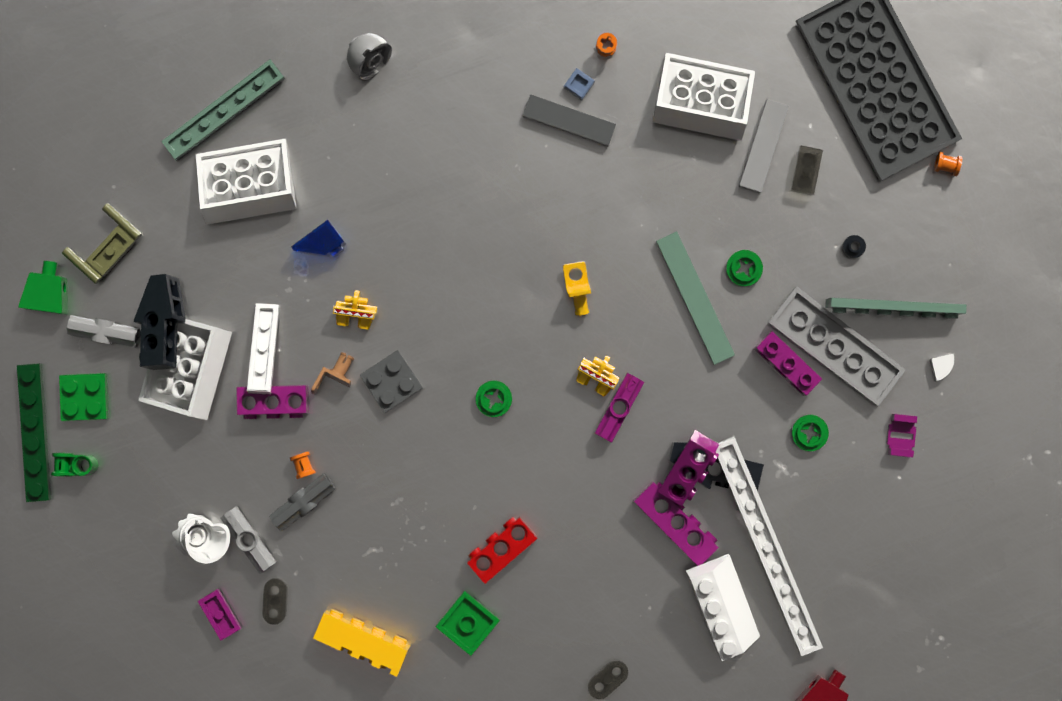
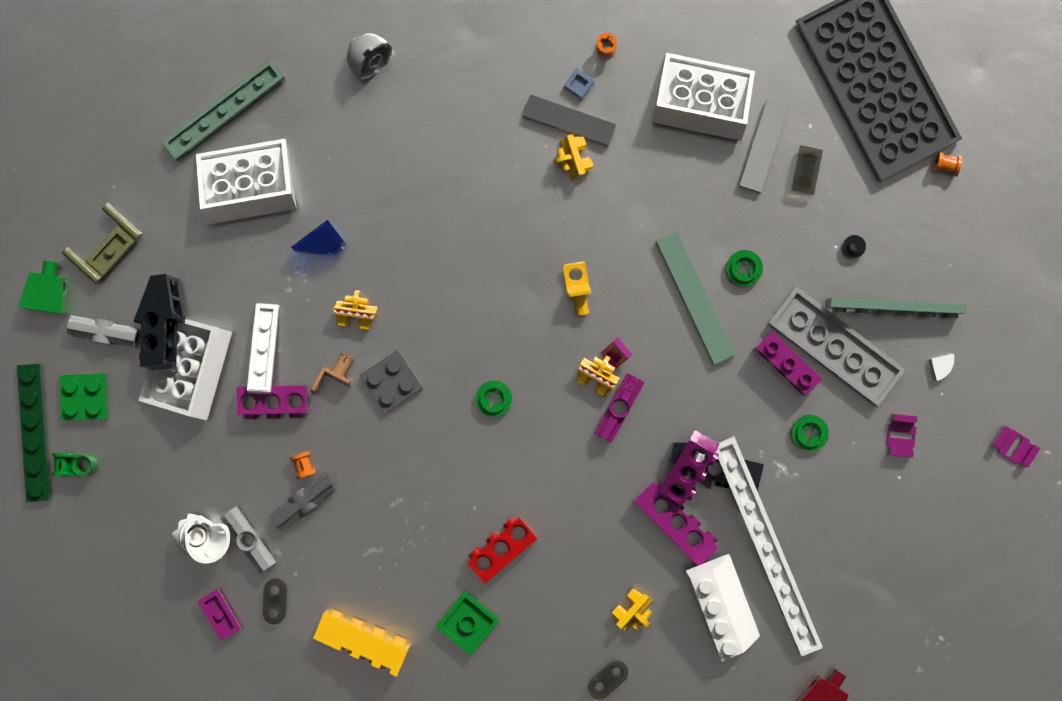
none -> yellow hips [553,134,593,180]
none -> plate [600,338,632,370]
none -> yellow hips [611,589,653,632]
none -> magenta piece [990,426,1041,468]

